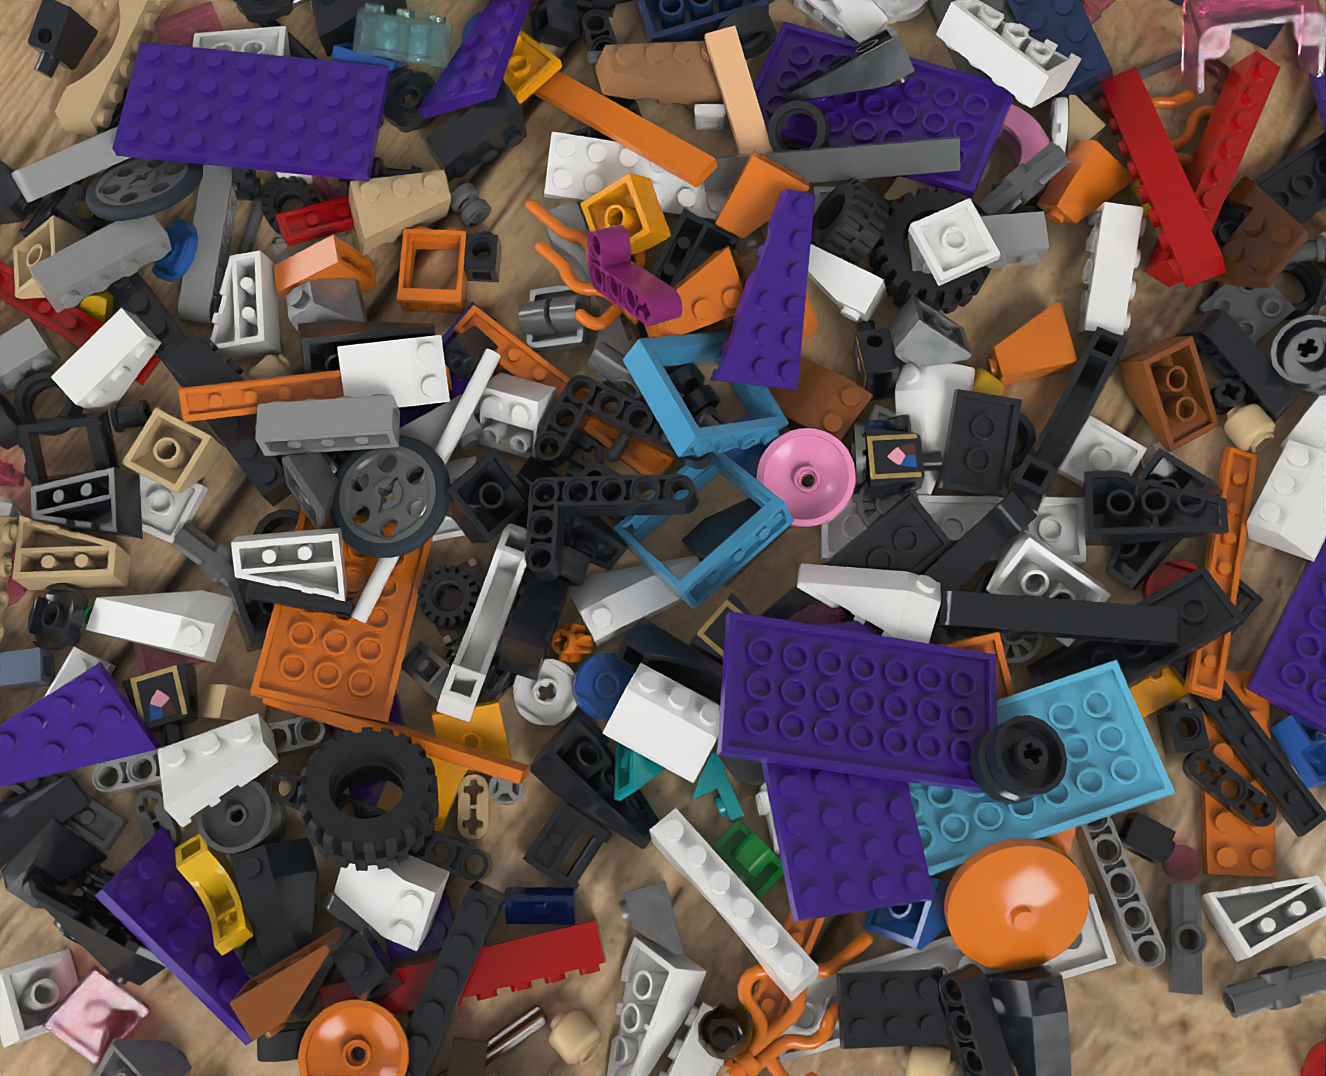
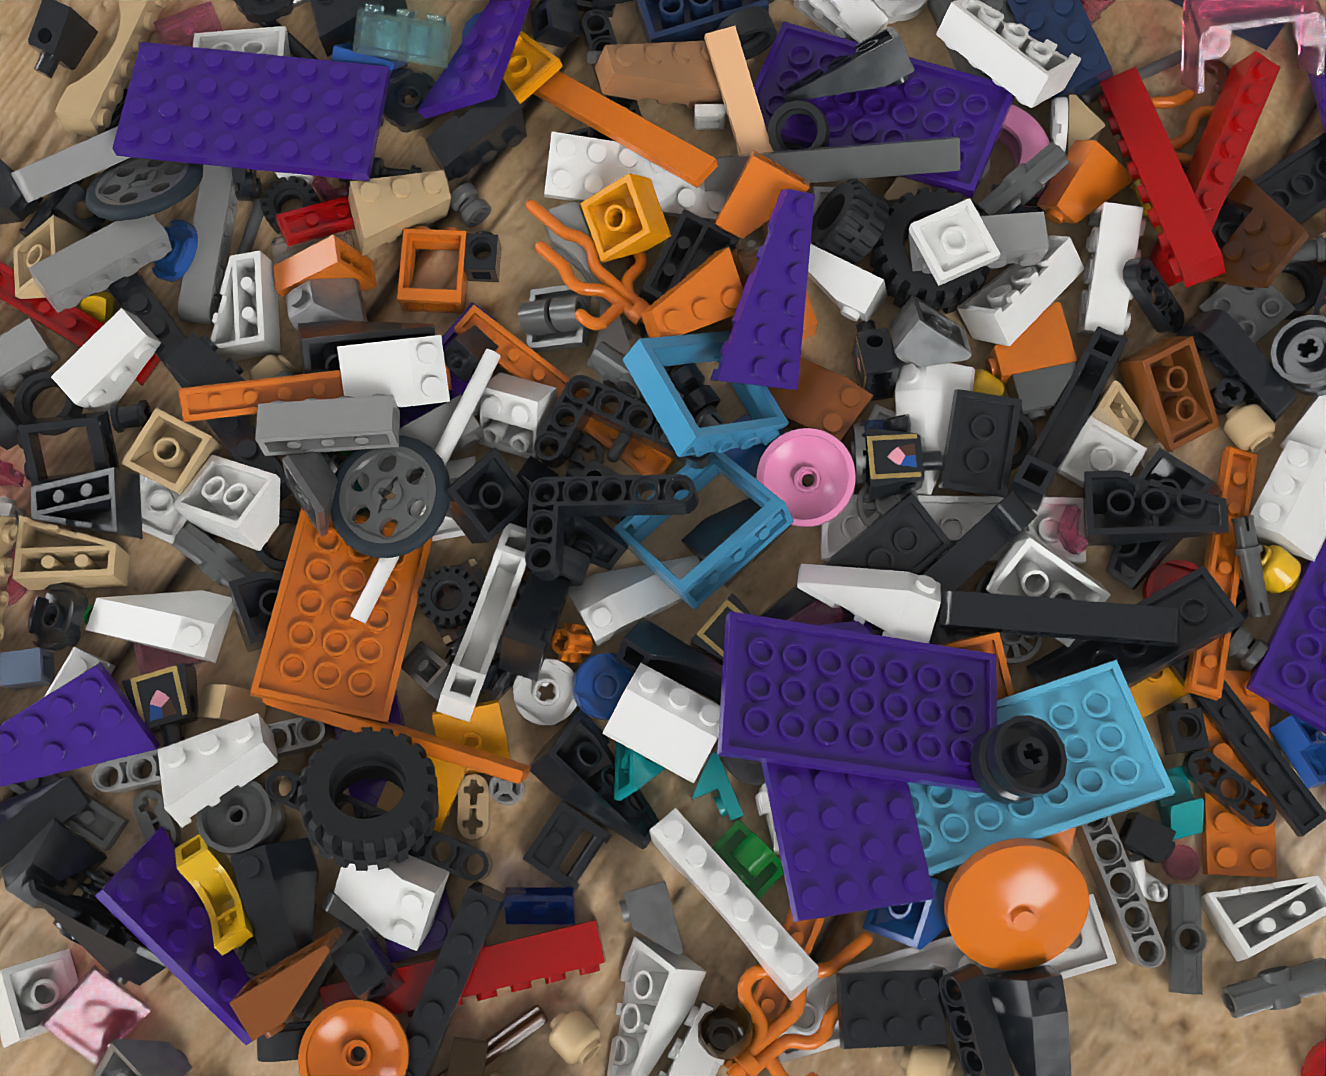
white wedge [231,527,348,601] -> none
black pin [245,580,354,619] -> none
magenta beam [587,224,683,326] -> none
none -> white slope [173,455,280,551]
none -> white wedge [957,235,1085,346]
none -> dark grey slope [1006,362,1077,422]
none -> clear pink arm [1056,505,1088,554]
none -> tan slope [1089,381,1145,440]
none -> black beam [1123,258,1184,333]
none -> white arm [1128,855,1168,902]
none -> teal slope [1155,766,1204,840]
none -> dark grey wheel [1228,625,1269,671]
none -> dark grey pin [1231,515,1271,617]
none -> yellow head [1260,545,1301,594]

